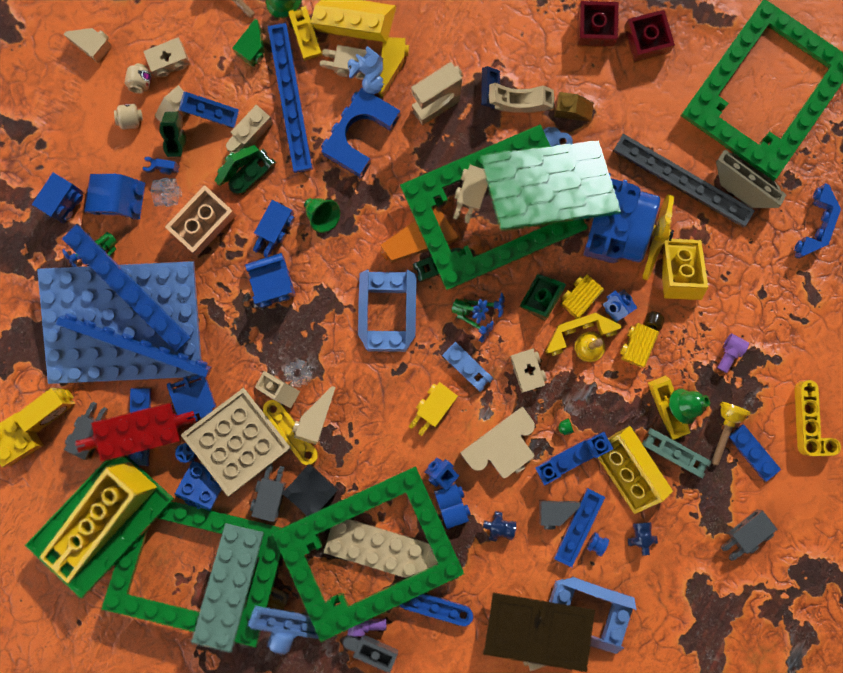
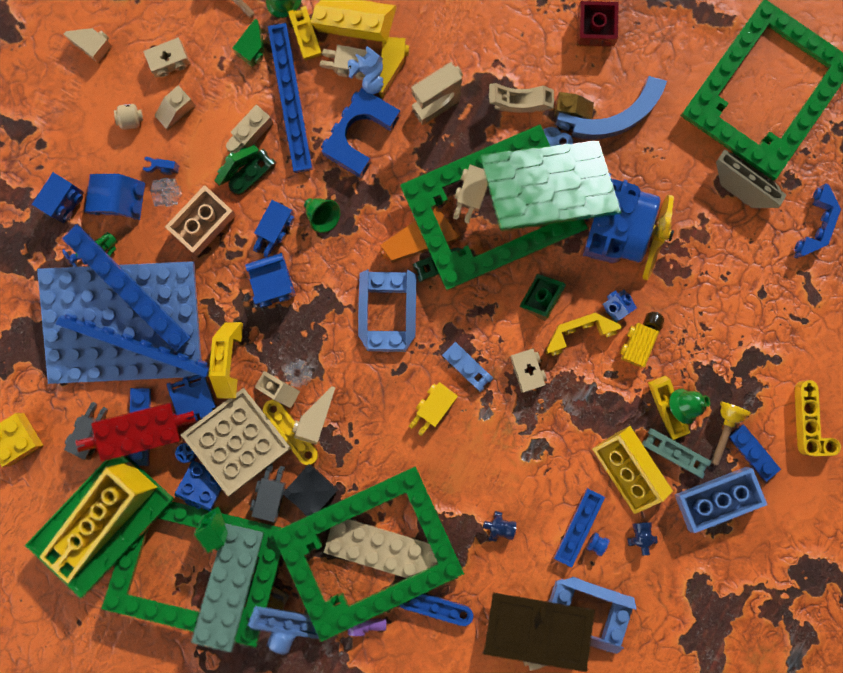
yellow brick [13,388,75,432] -> none
tan head [124,63,152,94] -> none
dark green brick [159,111,186,157] -> none
blue plate [179,92,239,128] -> none
dark grey hinge [343,634,398,673] -> none
blue brick [425,458,459,490] -> none
blue brick [434,483,471,529] -> none
plant [452,293,505,343] -> none
tan brick [460,407,535,478] -> none
dark blue plate [481,66,500,109] -> none
blue slope [535,432,613,486] -> none
dark grey slope [539,500,580,529] -> none
green hinge [558,418,574,435] -> none
yellow brick [560,275,604,319] -> none
yellow piece [574,332,605,362] -> none
dark grey plate [613,134,755,228] -> none
dark red brick [624,9,675,62] -> none
yellow slope [662,239,708,300] -> none
medium lavender pin [717,333,749,373] -> none
dark grey hinge [721,509,778,561] -> none
none -> green slope [194,507,228,553]
none -> yellow slope [209,322,243,399]
none -> medium blue arch [555,76,667,140]
none -> medium blue brick [674,467,767,533]

